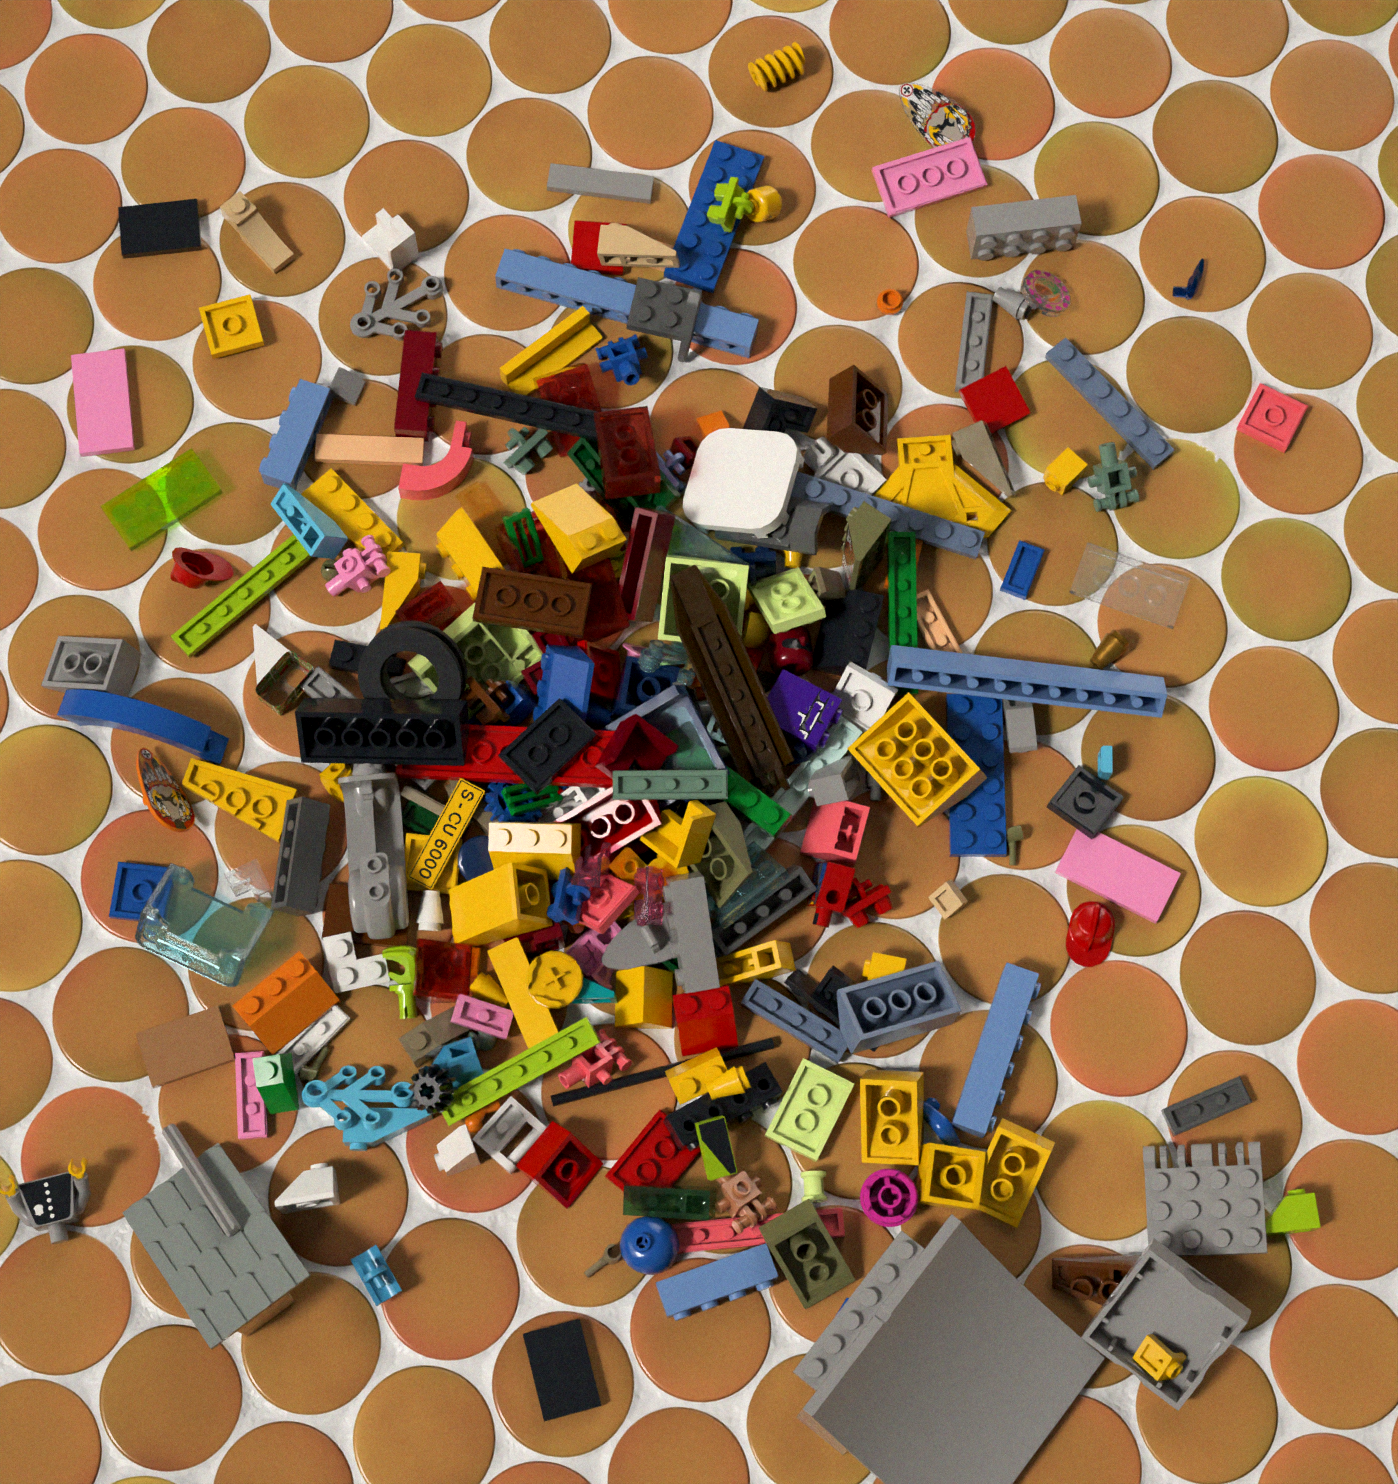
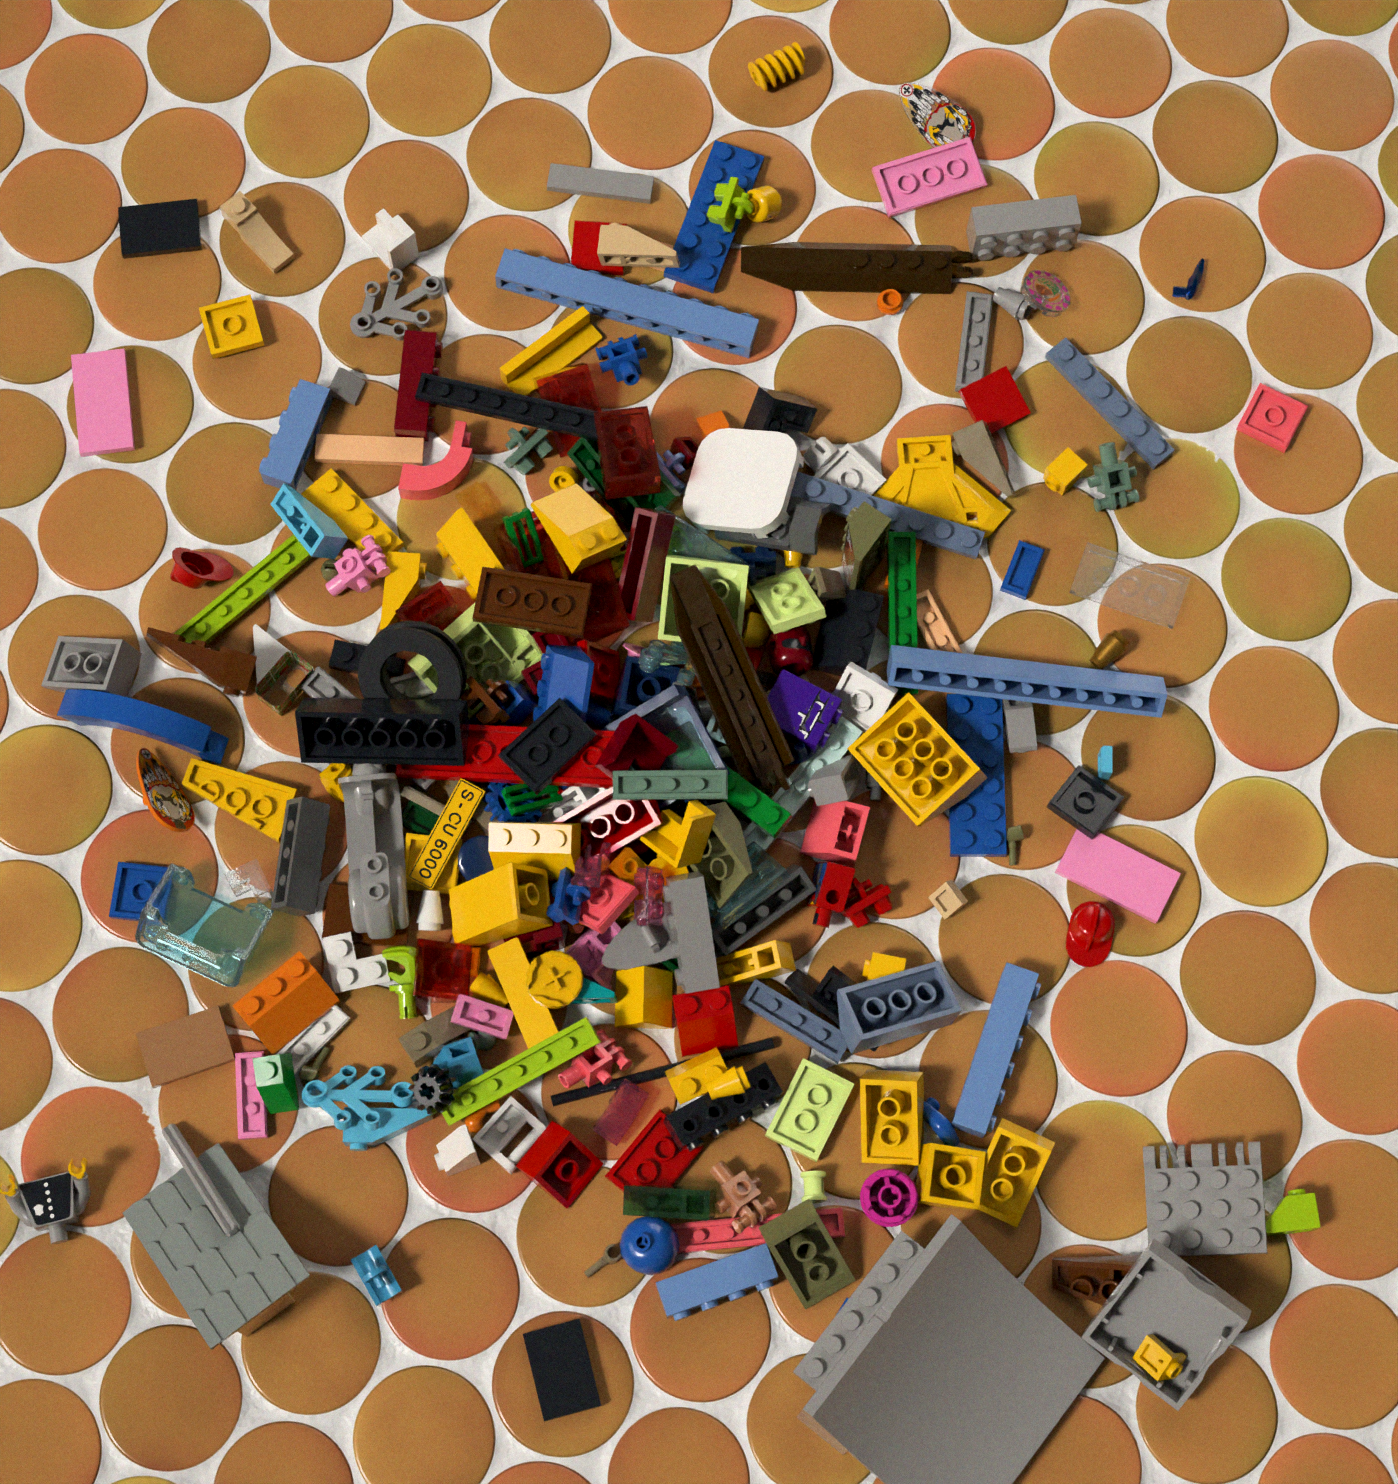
clear neon green plate [100,448,223,552] -> none
white slope [275,1163,340,1214] -> none
dark grey piece [626,277,702,362] -> none
tile [695,1115,737,1181] -> none
reddish brown slope [827,365,888,455] -> none
dark grey tile [1161,1076,1252,1137] -> none
none -> reddish brown wedge [147,627,257,697]
none -> yellow tile [549,466,578,492]
none -> clear pink slope [593,1078,649,1146]
none -> dark brown hinge [741,242,973,294]

